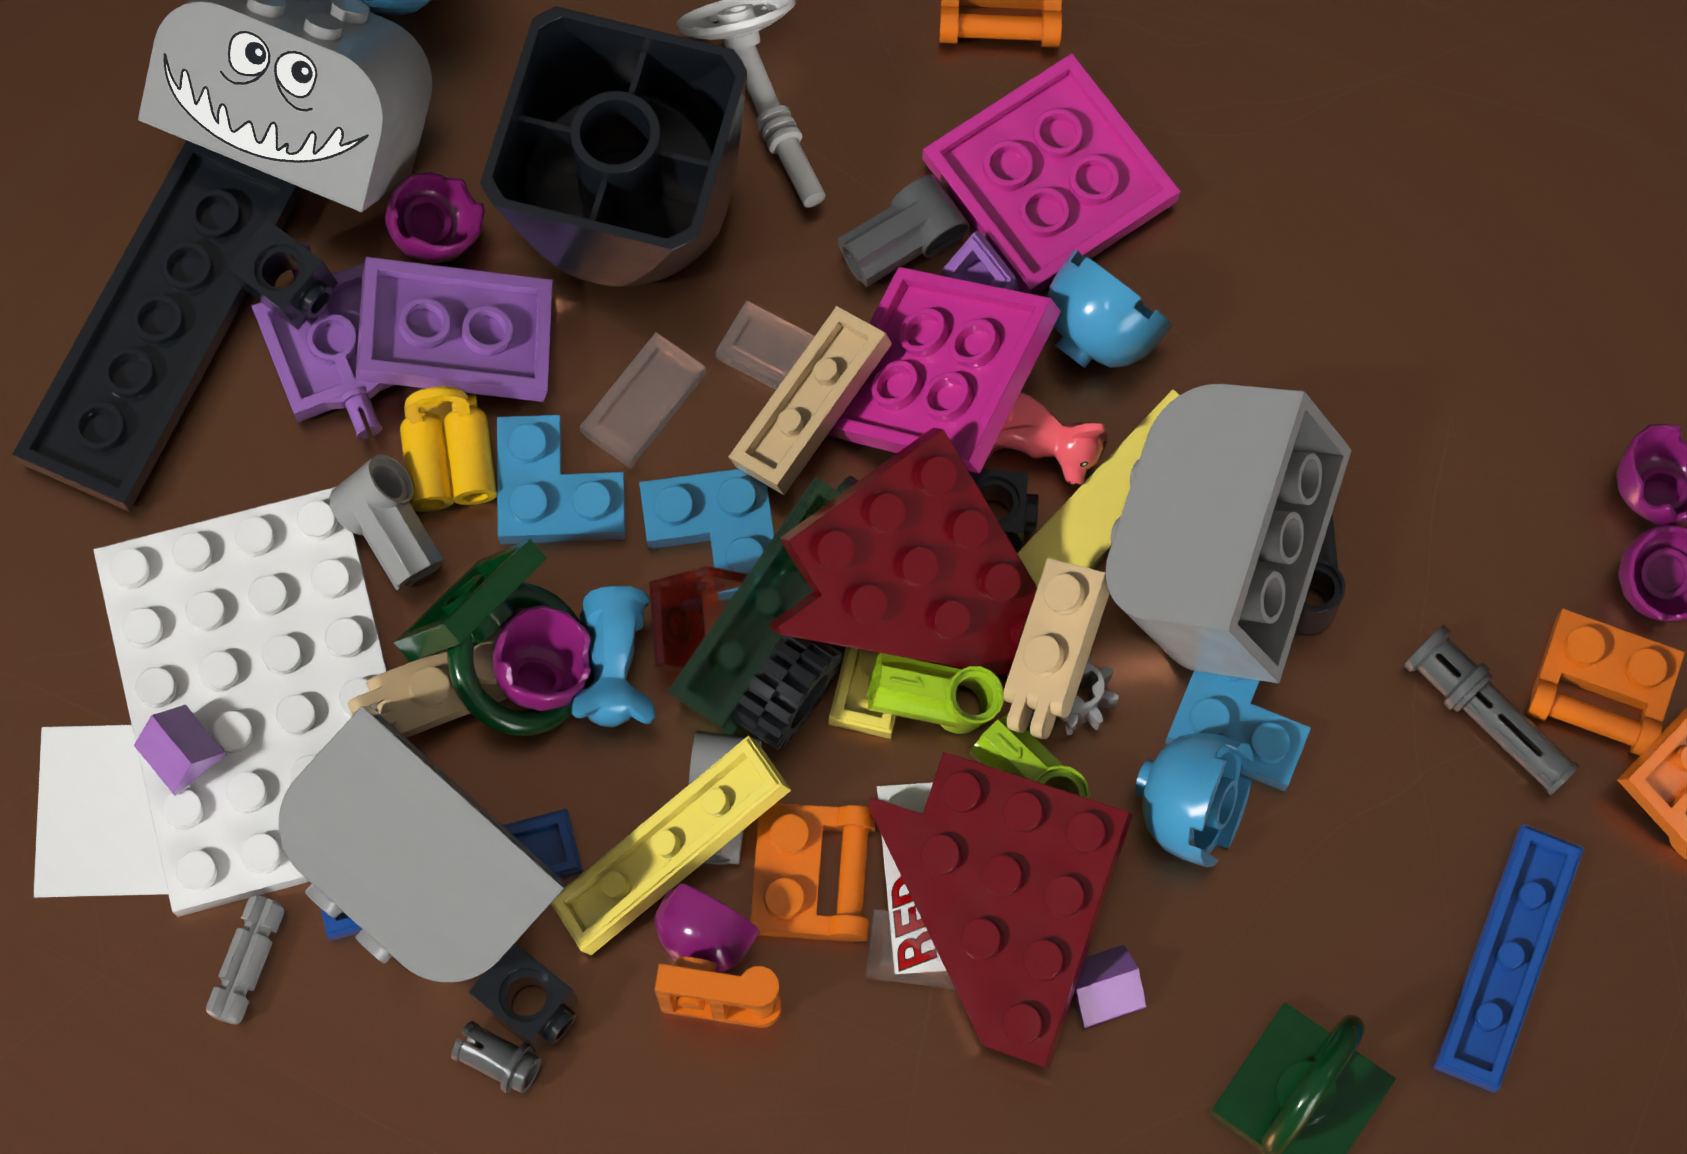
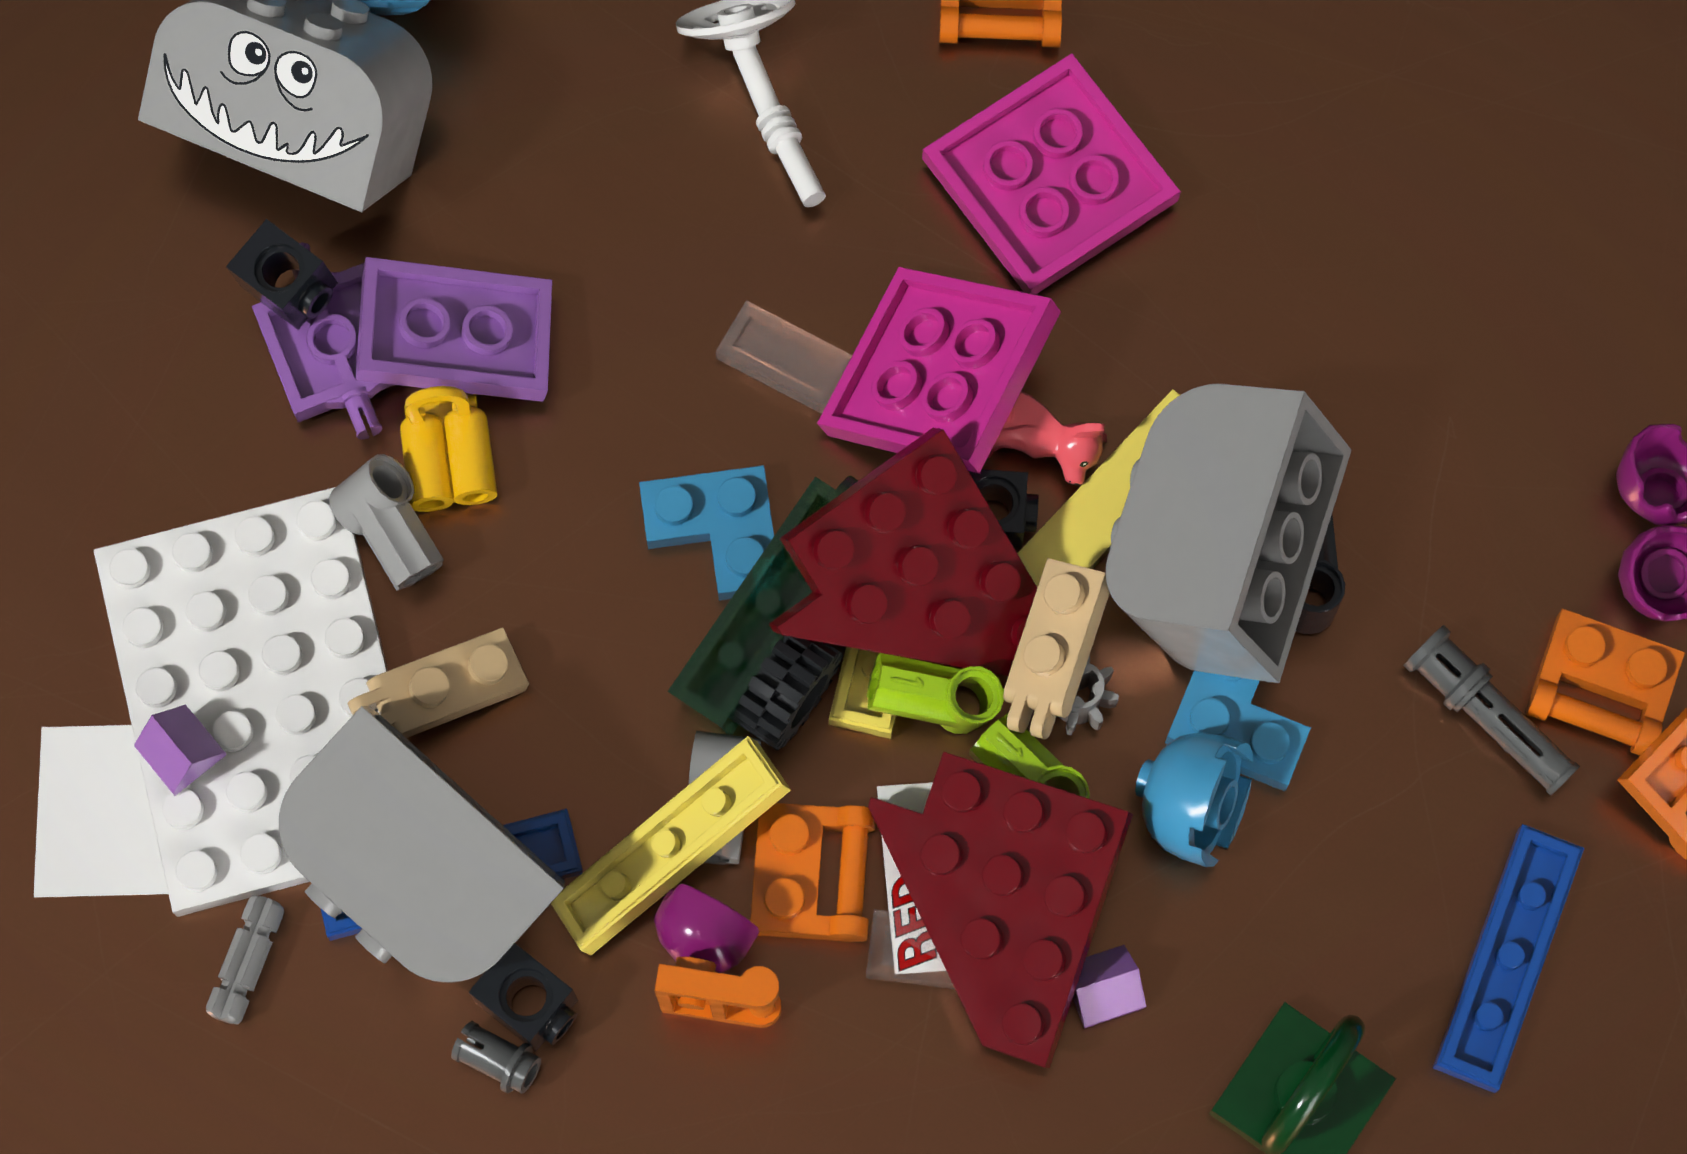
black plate [12,140,301,512] -> none
magenta hair [385,172,485,265] -> none
dark green tile [394,539,591,736] -> none
black piece [480,6,747,287] -> none
magenta hair [492,605,591,711] -> none
dark azure plate [497,415,626,544] -> none
dark azure animal [571,586,655,728] -> none
clear tile [580,332,706,469] -> none
clear red bracket [649,566,749,673] -> none
tan plate [728,306,892,495] -> none
dark grey piece [838,174,970,287] -> none
medium lavender slope [941,231,1021,292] -> none
dark azure cylinder [1048,249,1173,368] -> none

